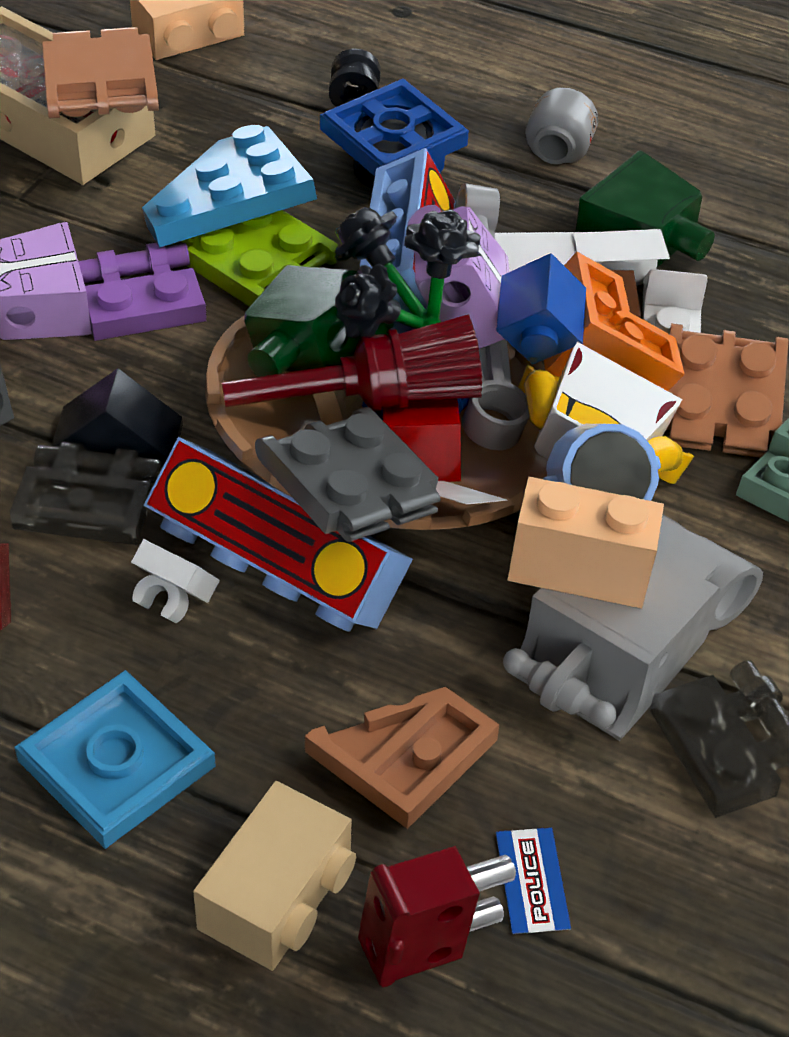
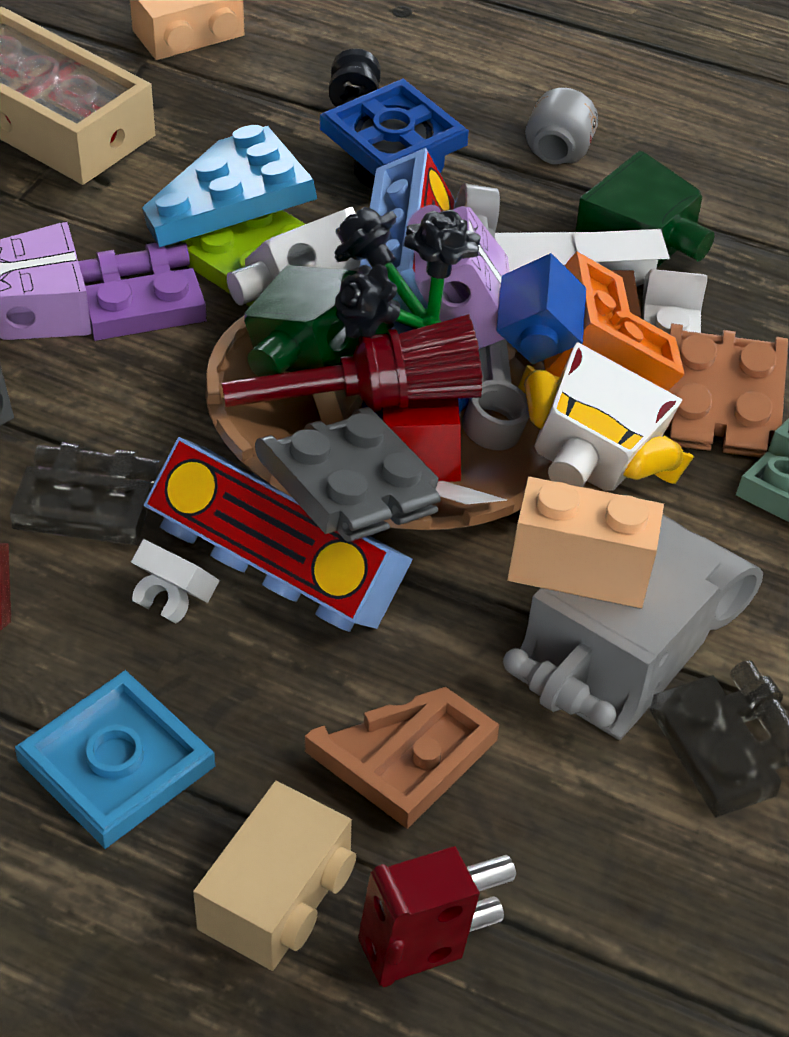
nougat plate [42,27,159,119] -> none
black slope [51,368,183,468] -> none
sticker [496,828,571,934] -> none
pearl dark grey piece [543,424,661,501] -> none
none -> white torso [227,207,361,305]

